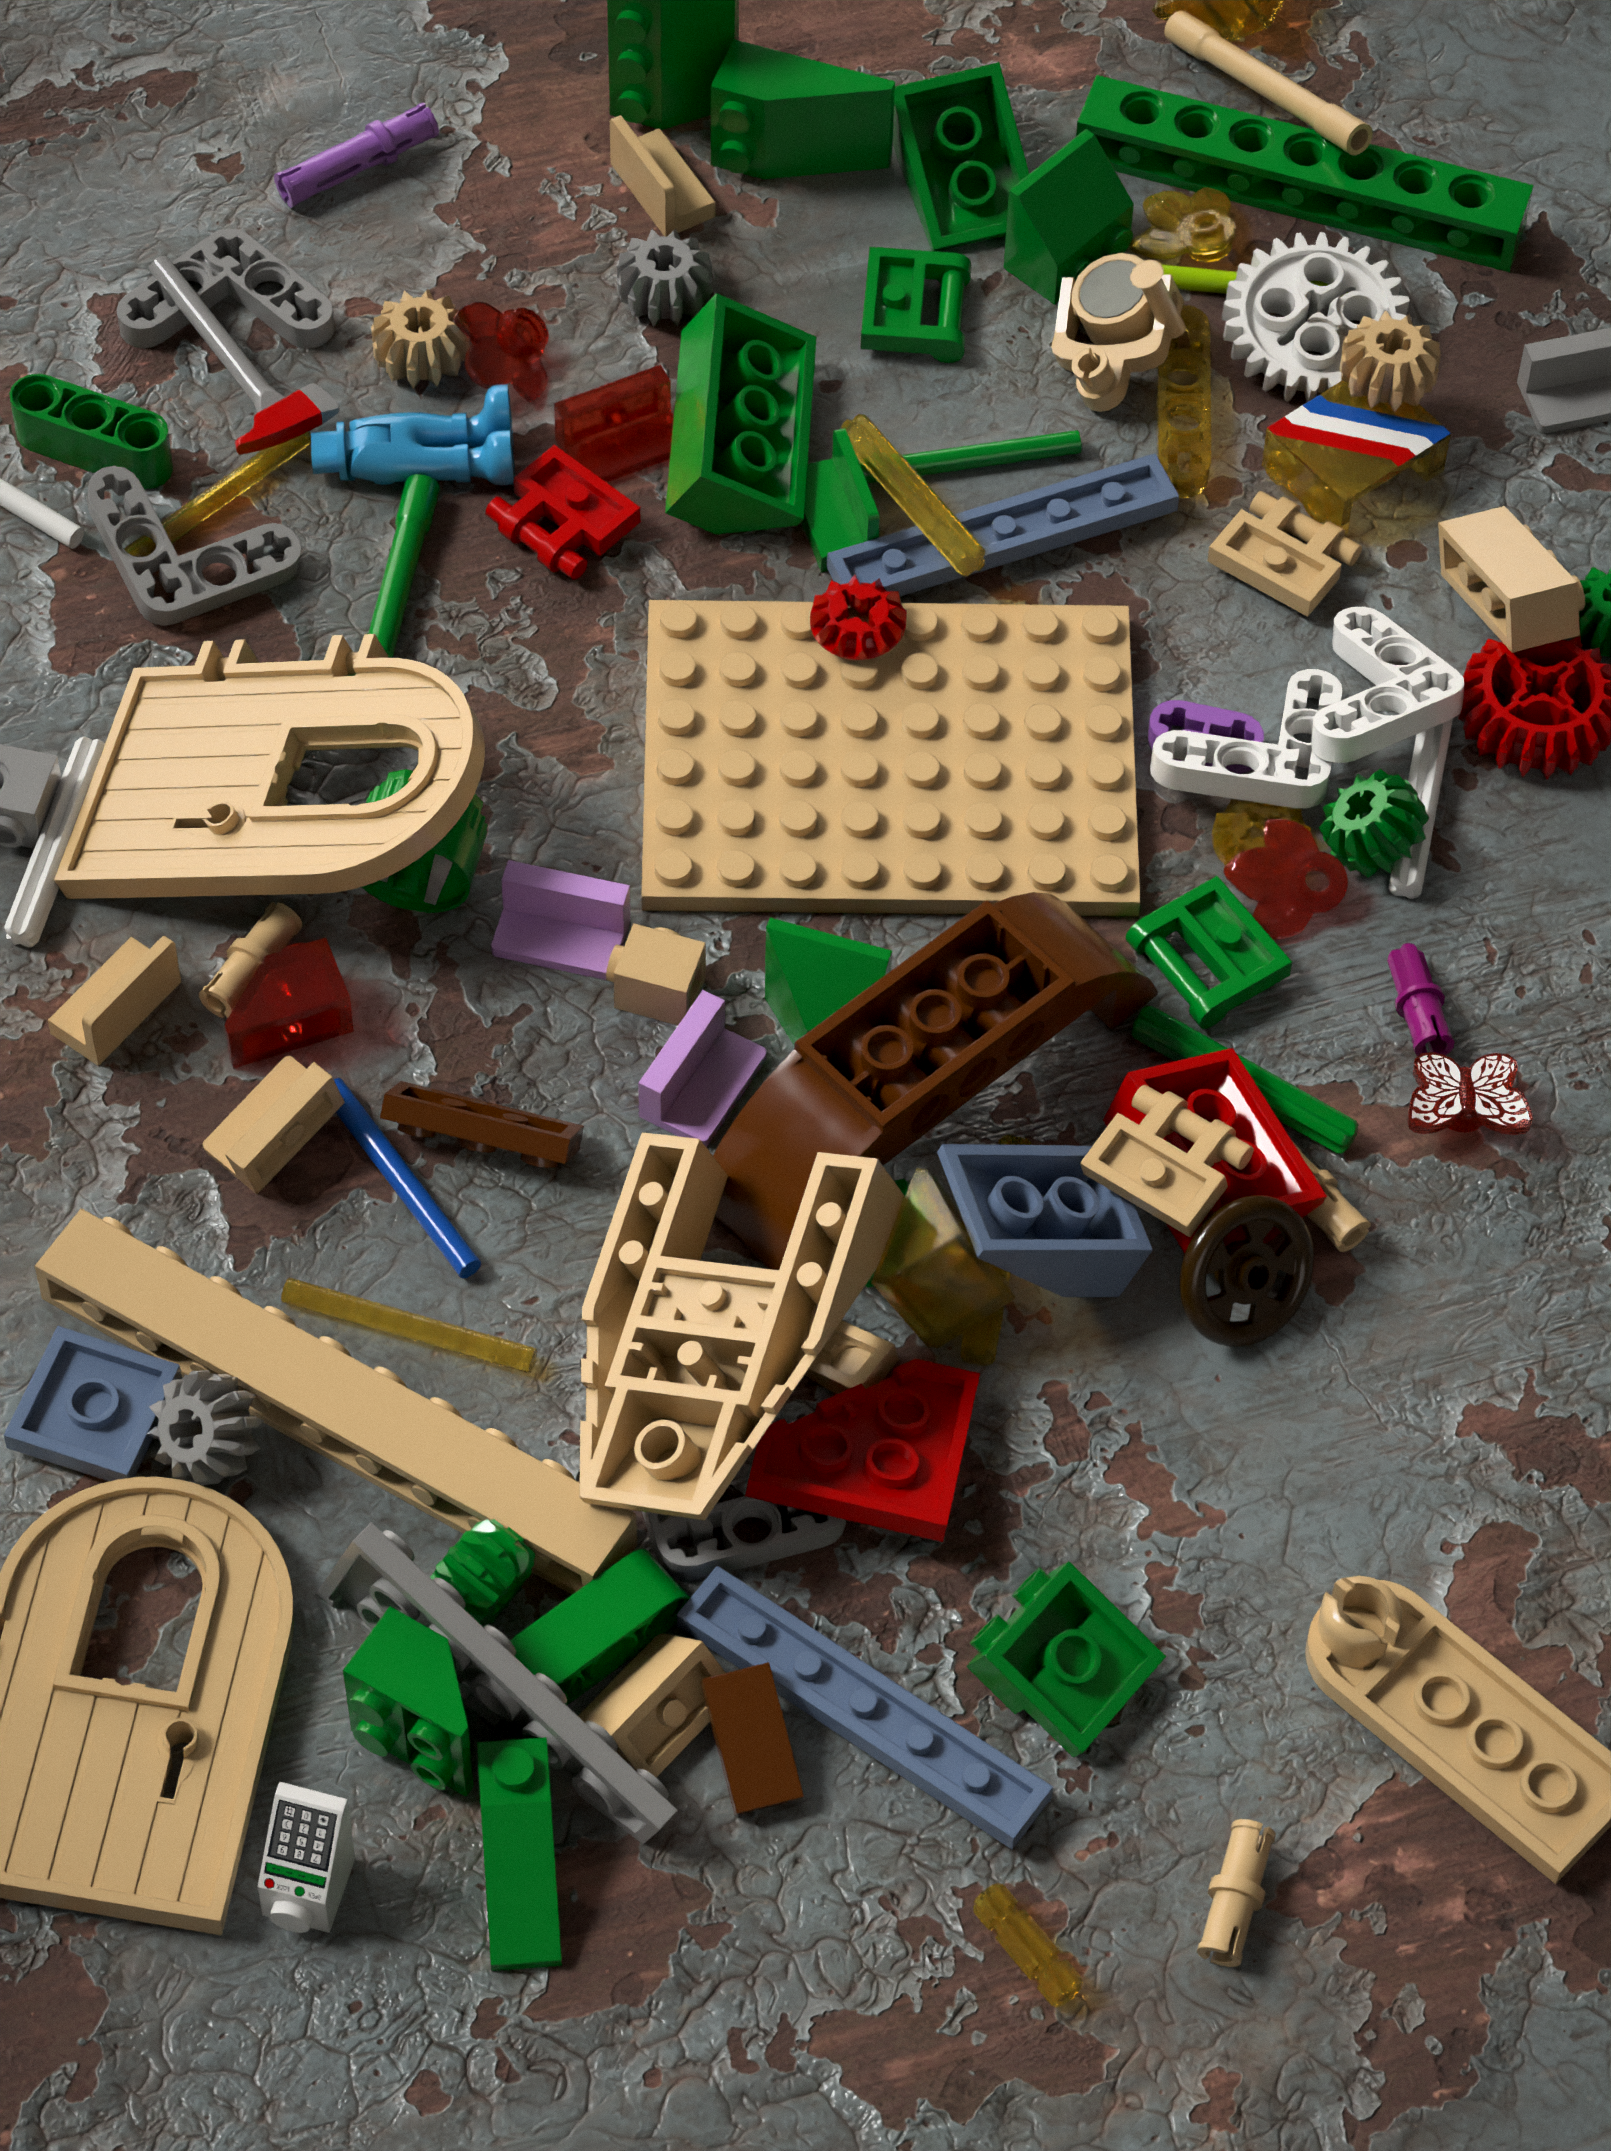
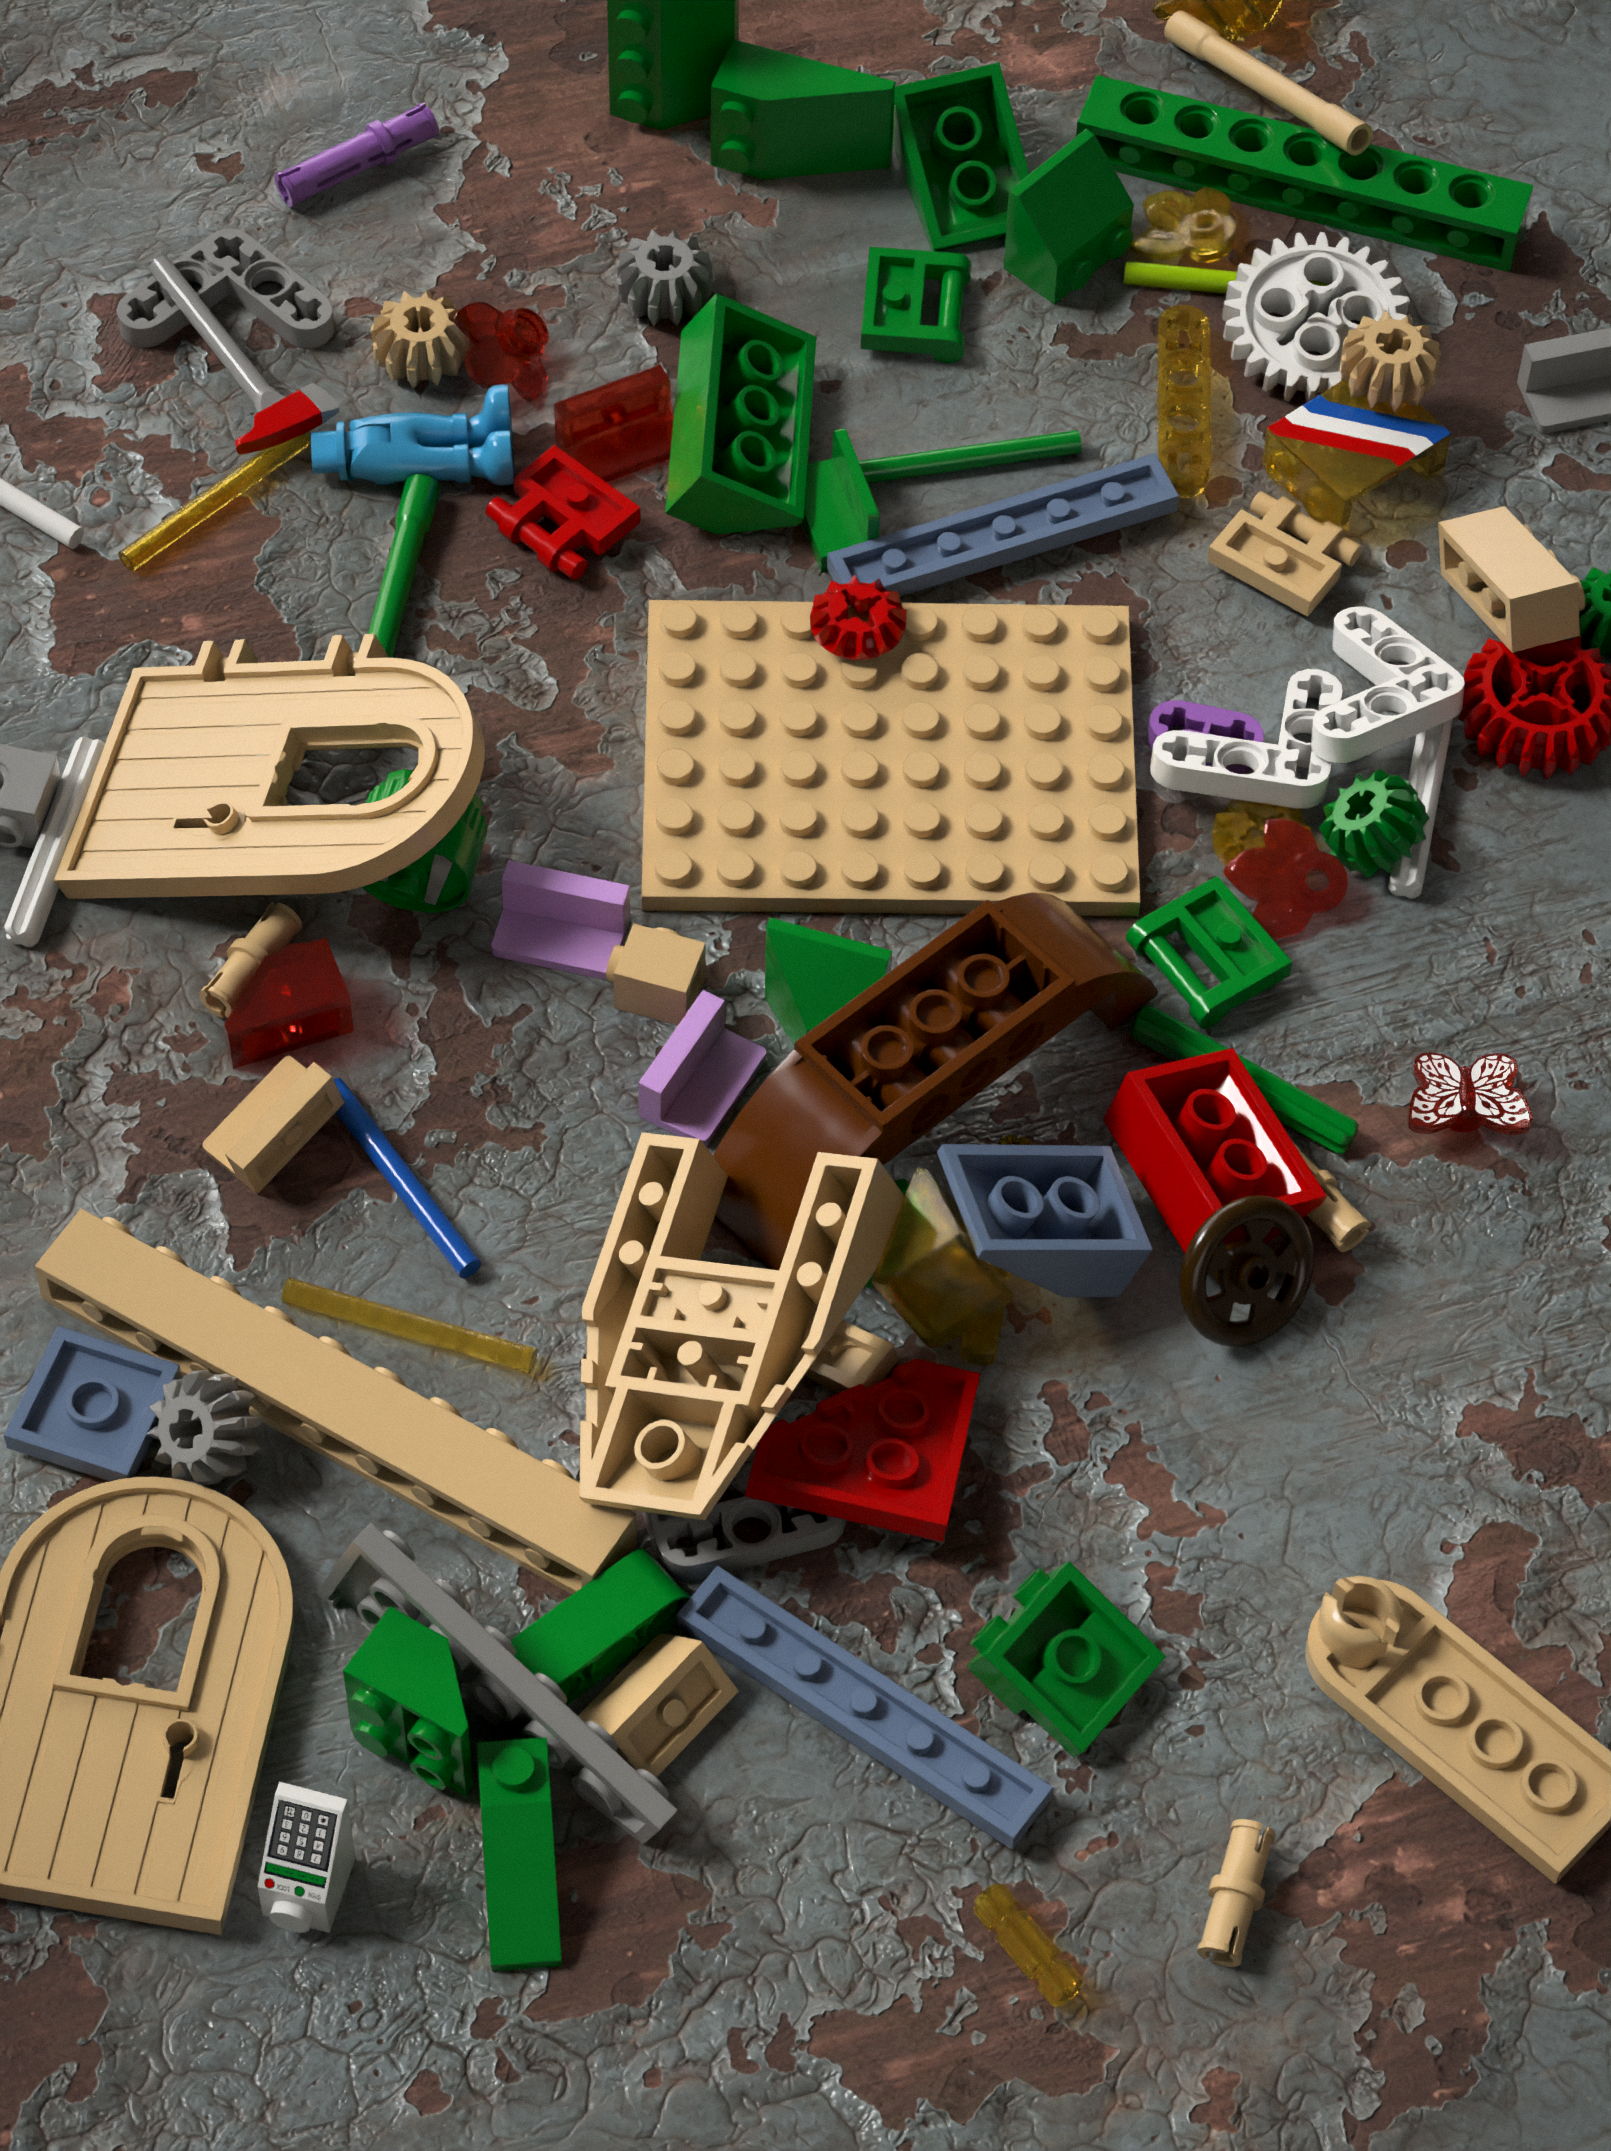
green beam [9,374,173,489] -> none
tan panel [48,936,181,1066] -> none
light grey beam [87,466,302,626] -> none
reddish brown plate [380,1081,584,1168] -> none
green gear [430,1519,535,1628] -> none
tan panel [610,115,715,237] -> none
reddish brown tile [700,1662,804,1816] -> none
clear yellow axle [841,414,985,576] -> none
tan piece [1051,253,1186,412] -> none
tan plate [1080,1085,1254,1237] -> none
magenta axle [1387,943,1455,1060] -> none

